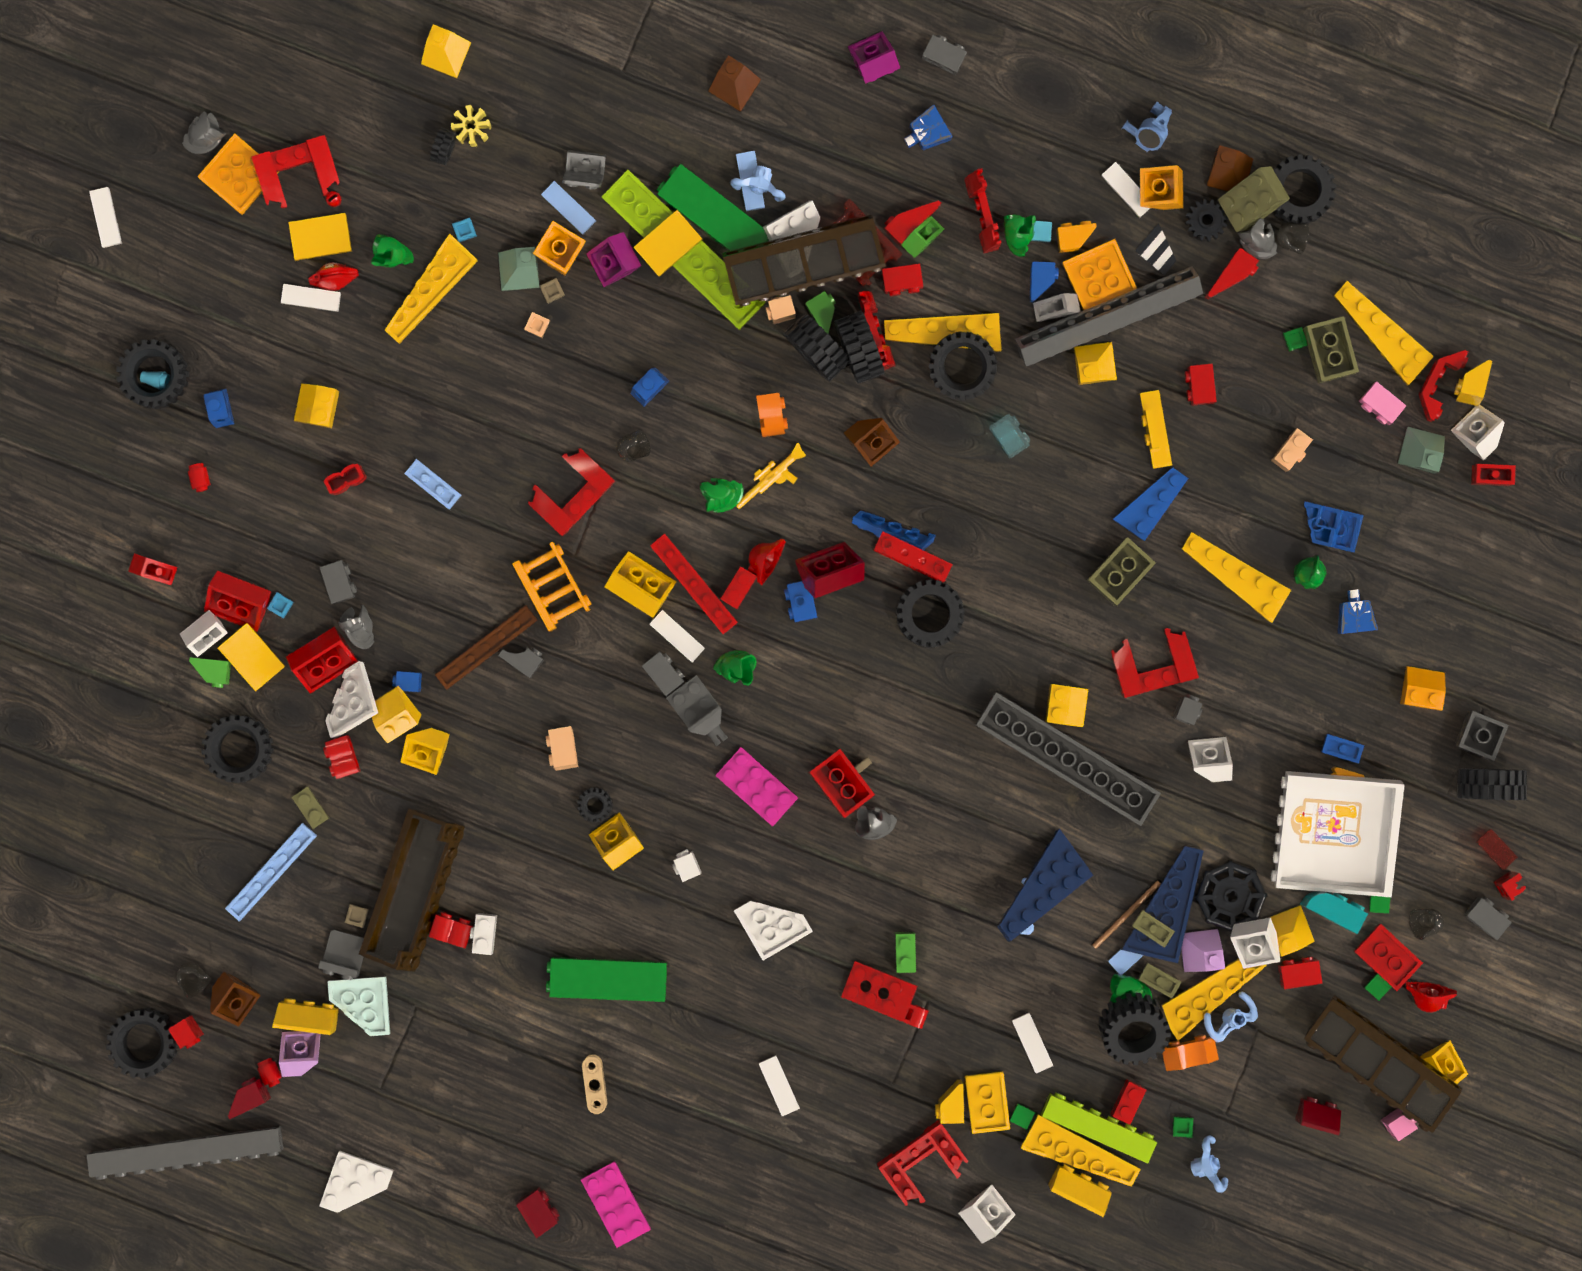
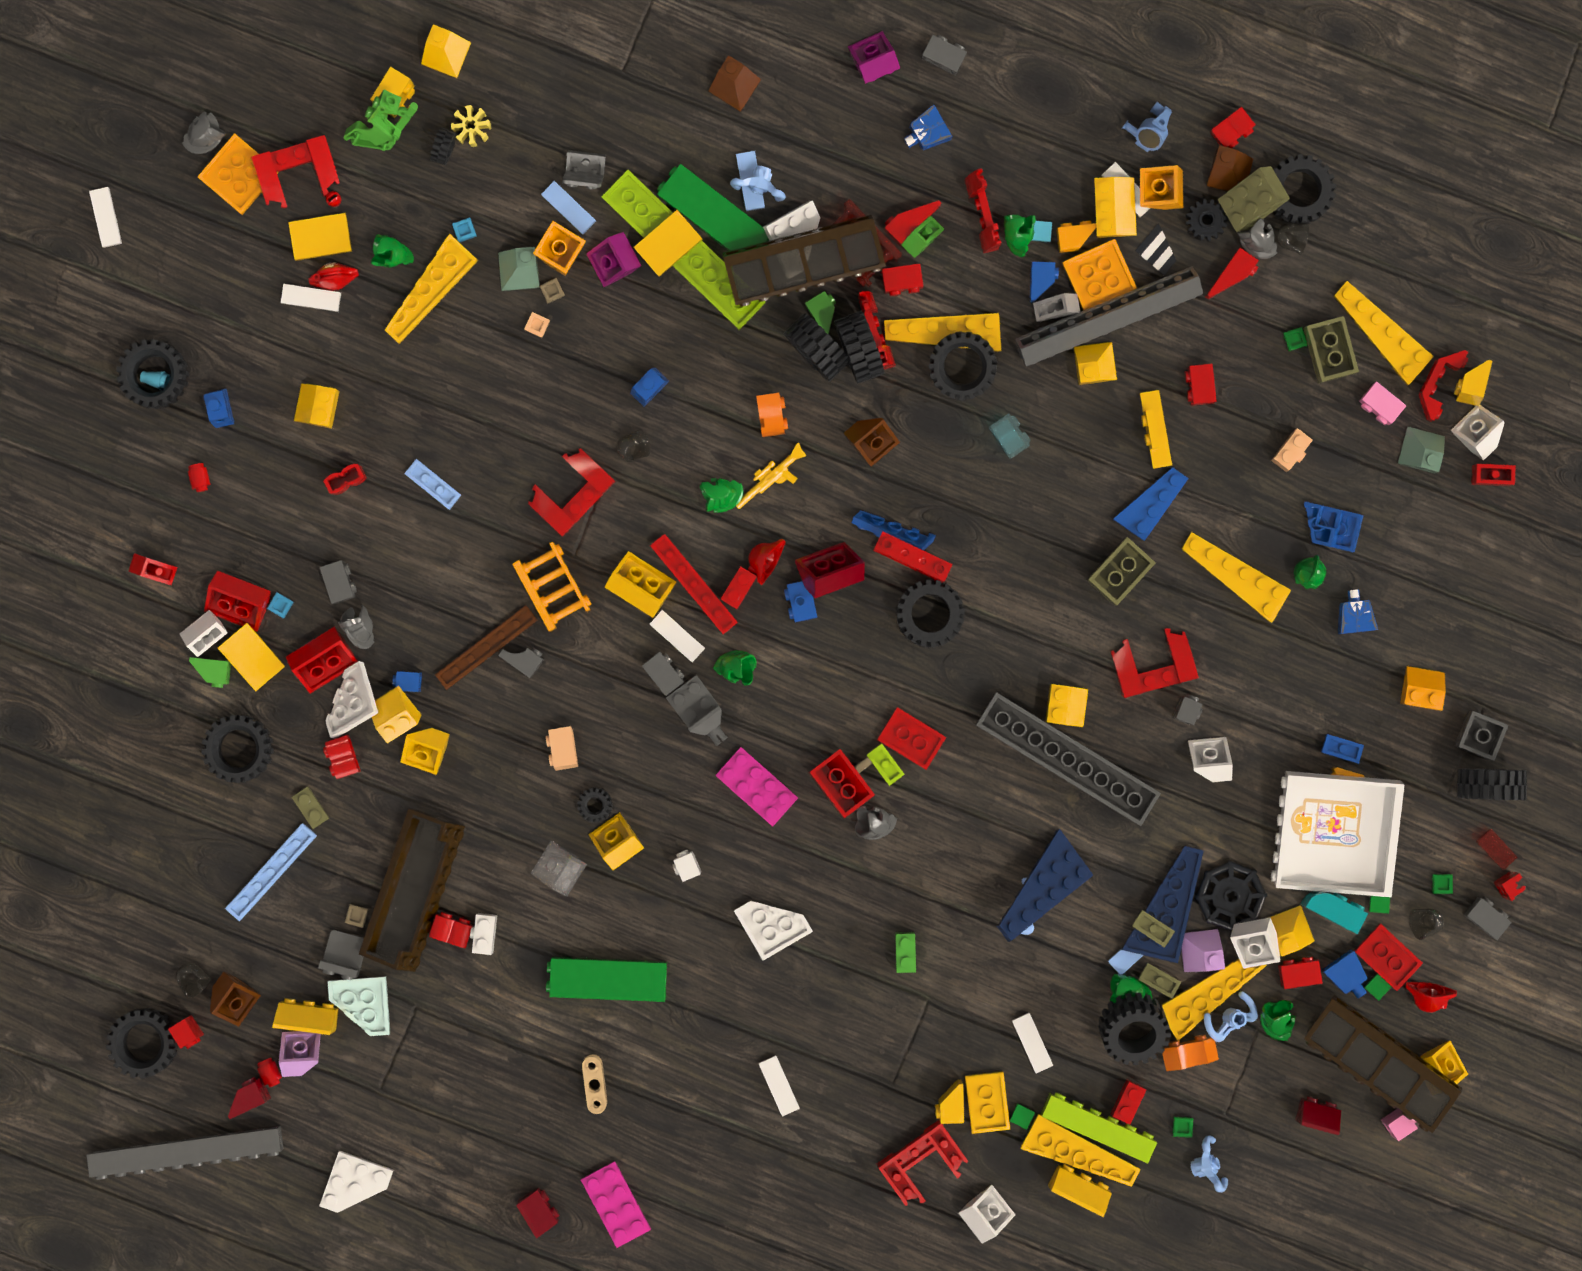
light nougat brick [766,295,796,324] -> none
red hinge [841,961,929,1029] -> none
medium nougat axle [1092,880,1161,949] -> none
none -> bright green piece [344,90,418,151]
none -> yellow brick [370,67,415,118]
none -> clear slope [531,841,587,897]
none -> lime plate [867,744,905,786]
none -> red plate [877,707,946,770]
none -> yellow slope [1094,177,1137,238]
none -> red brick [1210,107,1255,149]
none -> green helmet [1260,1000,1296,1041]
none -> blue torso [1321,949,1367,999]
none -> green tile [1432,874,1453,894]

